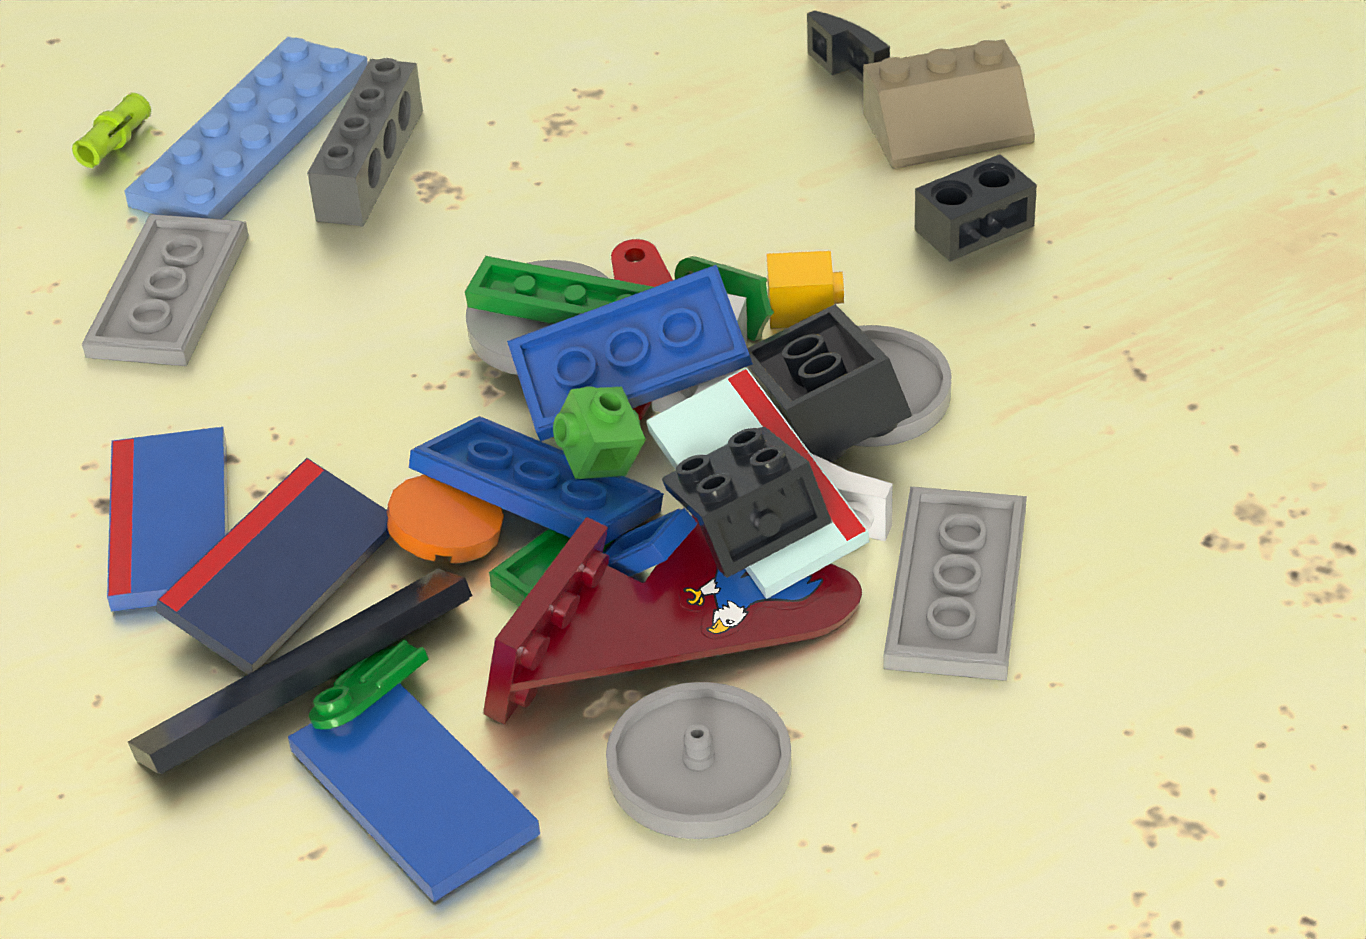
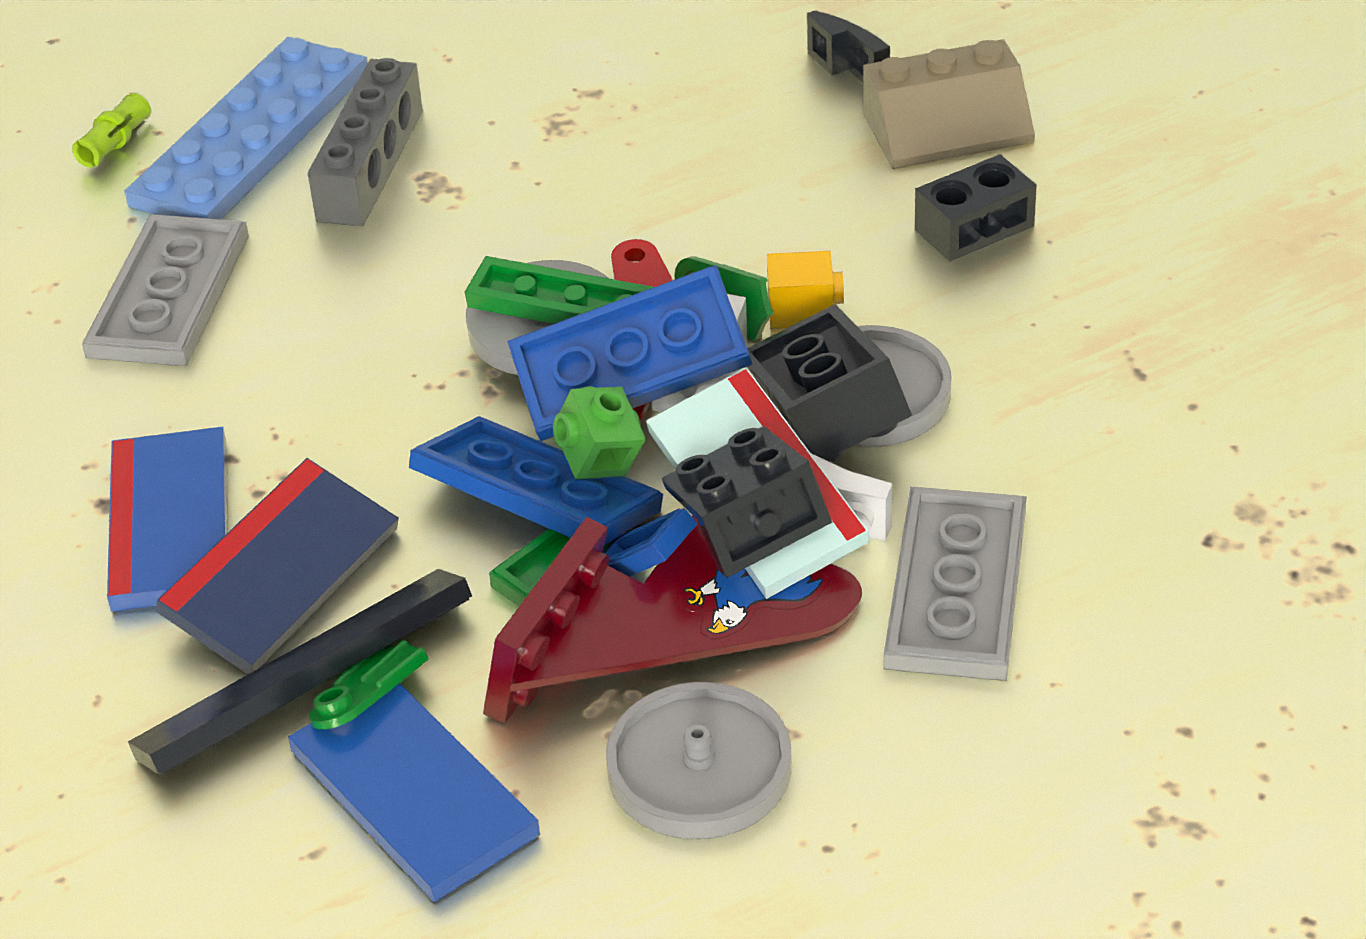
orange tile [387,475,504,563] -> none

